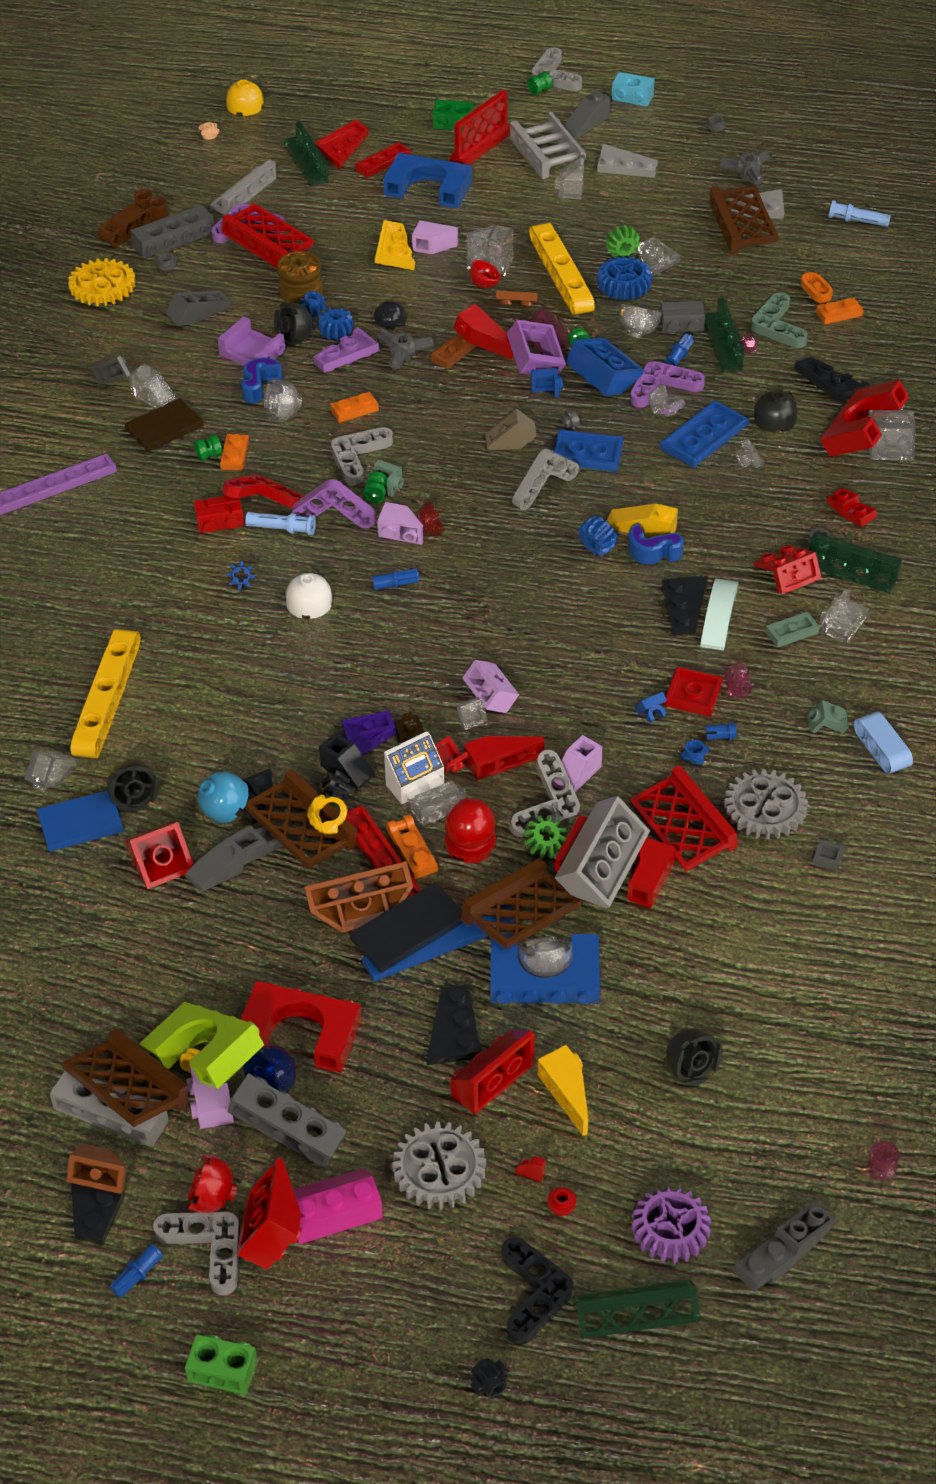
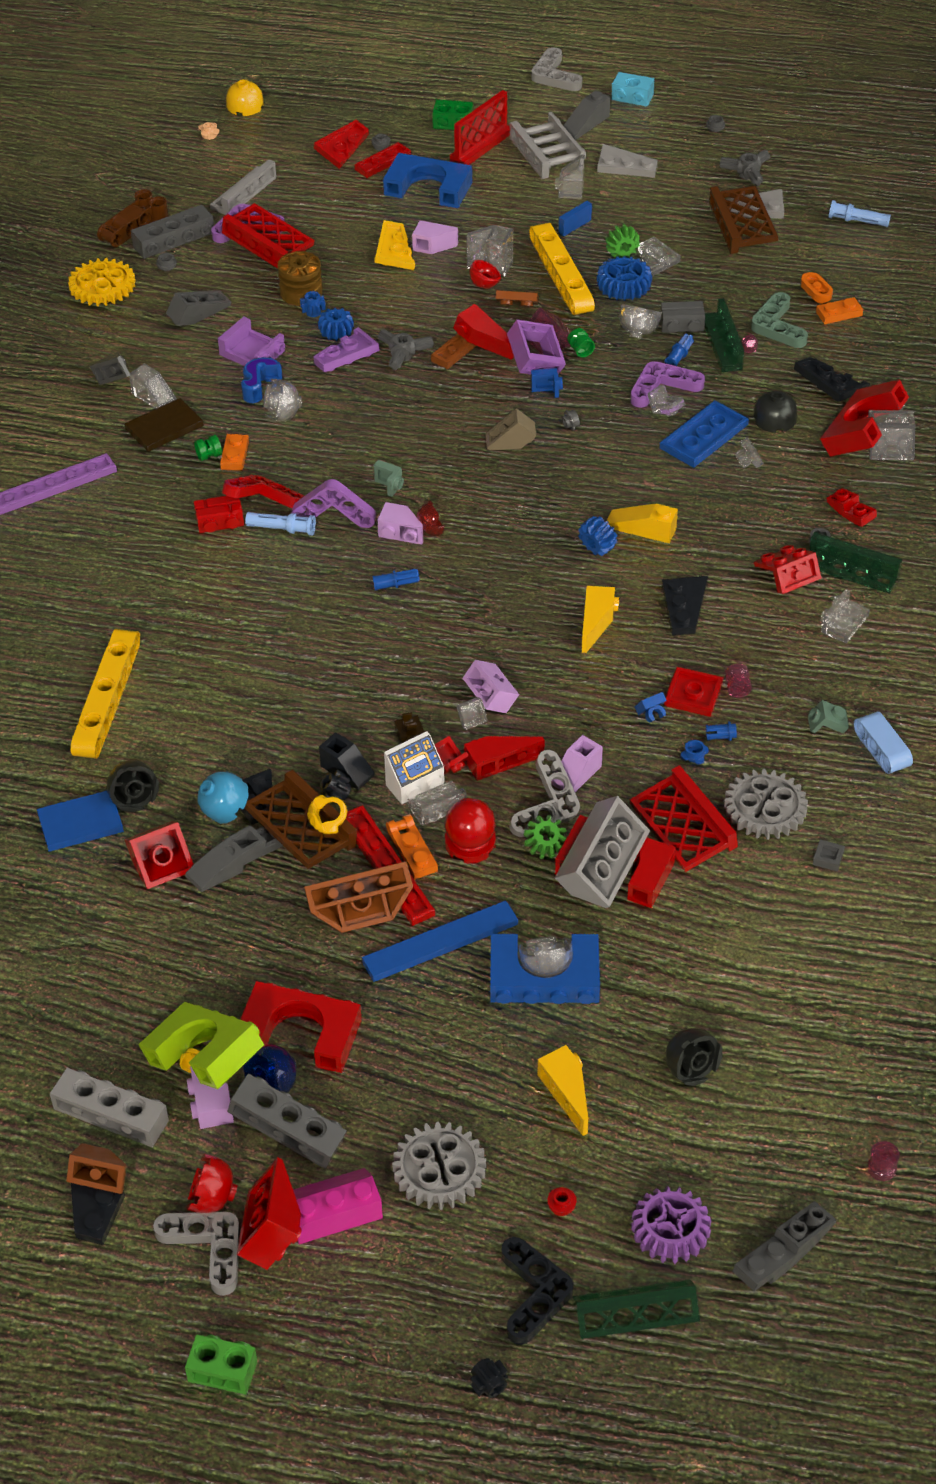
clear slope [24,751,79,791] -> none
reddish brown fence [63,1029,188,1127] -> none
blue axle [110,1244,163,1297] -> none
blue gear [226,561,255,590] -> none
pearl dark grey cylinder [274,303,313,345] -> none
clear green fence [284,122,329,187] -> none
white cylinder [286,573,332,619] -> none
orange plate [330,392,379,423] -> none
light grey beam [331,427,393,486] -> none
dark purple wing [341,710,396,756] -> none
black tile [349,882,464,973] -> none
green wheel [363,472,388,503] -> none
black hair [373,300,407,329] -> none
black wing [426,985,481,1065] -> none
red slope [451,1030,535,1115] -> none
reddish brown fence [461,858,582,950] -> none
light grey beam [512,449,579,510] -> none
red tile [515,1156,546,1182] -> none
green wheel [527,71,553,96] -> none
blue tile [554,430,624,472] -> none
blue slope [566,338,645,396] -> none
blue animal [628,523,684,564] -> none
light aqua slope [700,579,739,651] -> none
sand green plate [765,612,820,648] -> none
none -> dark grey plate [371,133,391,151]
none -> blue tile [559,201,592,237]
none -> yellow slope [582,586,619,653]

